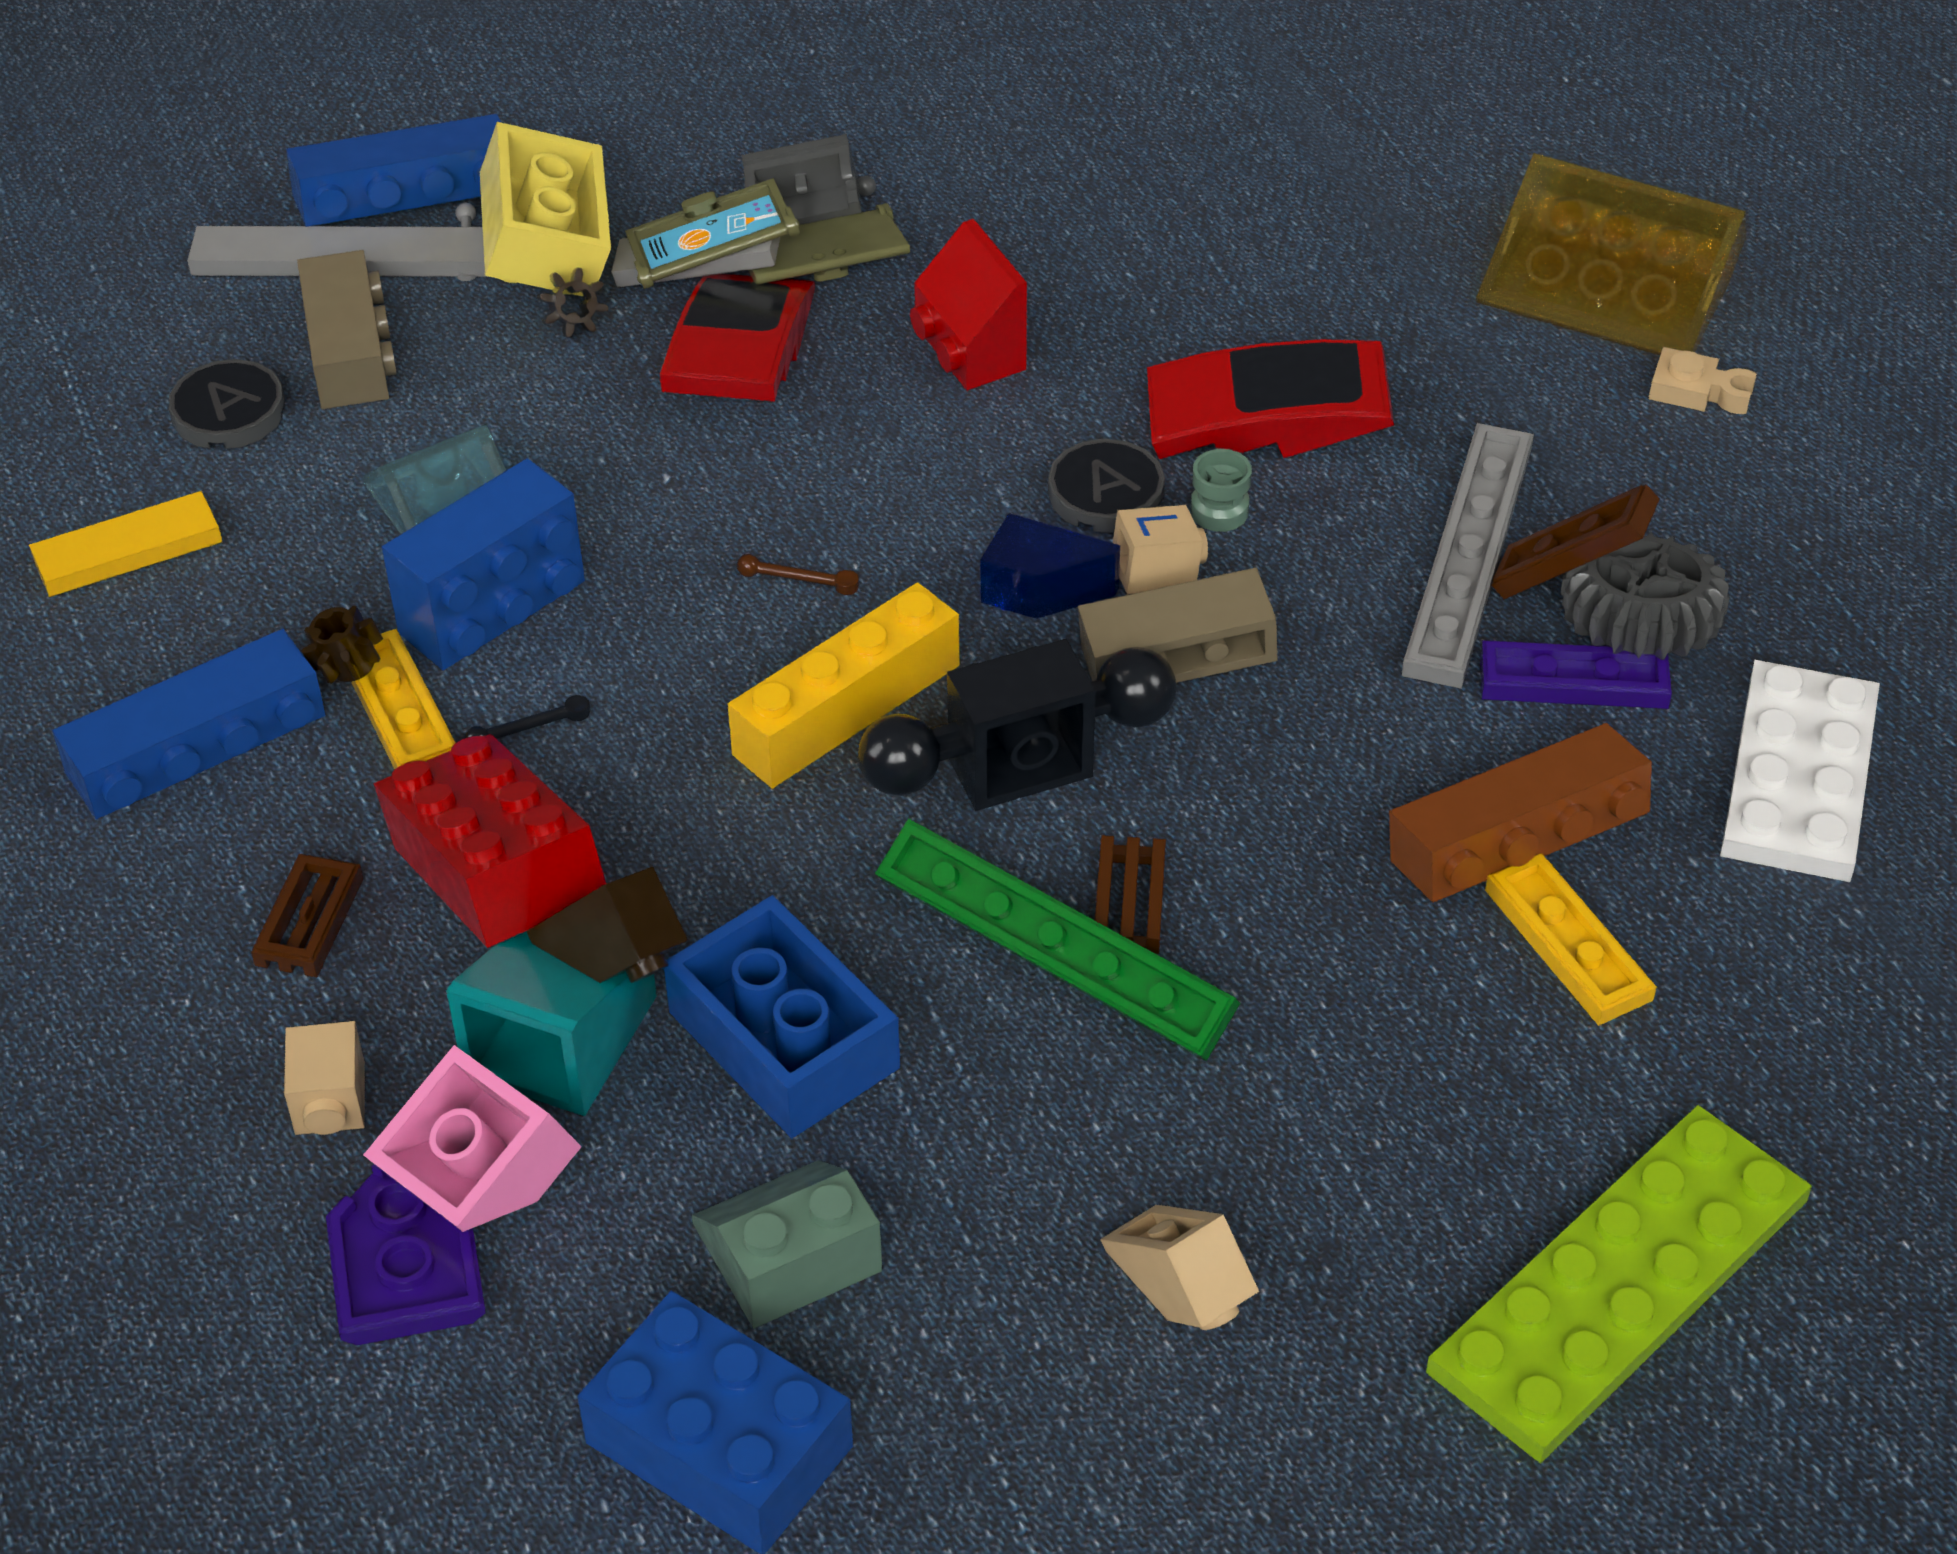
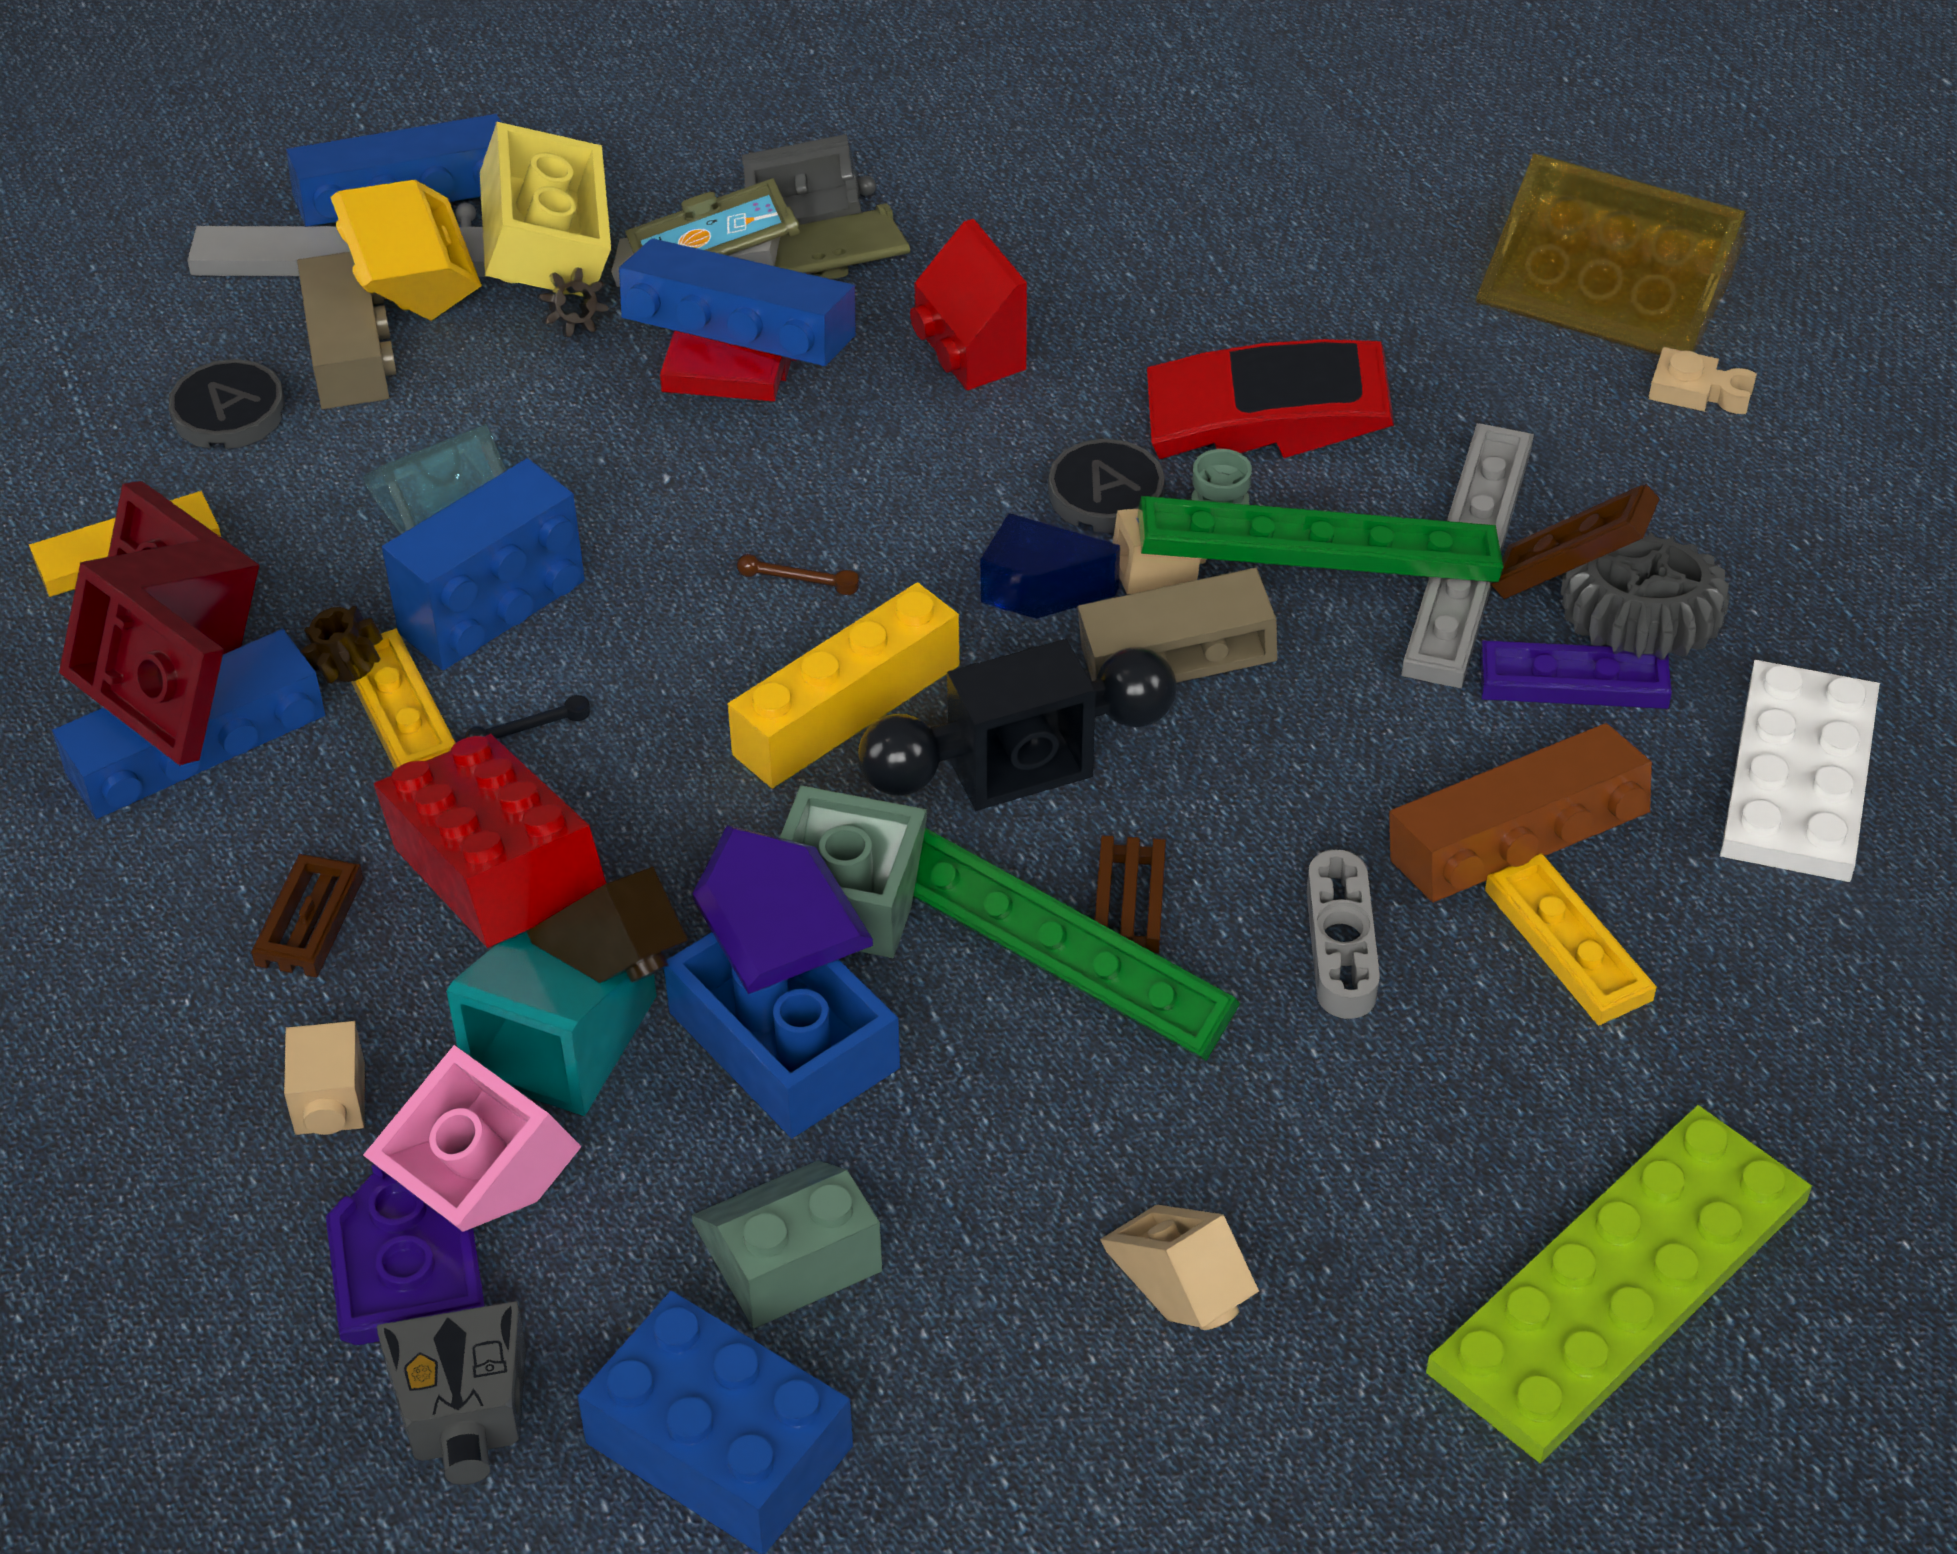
none -> dark red bracket [59,481,259,765]
none -> yellow slope [331,180,482,321]
none -> dark grey torso [377,1301,526,1485]
none -> blue brick [619,238,855,366]
none -> dark purple tile [693,825,873,994]
none -> sand green slope [780,785,927,958]
none -> green tile [1138,496,1503,582]
none -> light grey beam [1306,849,1380,1019]

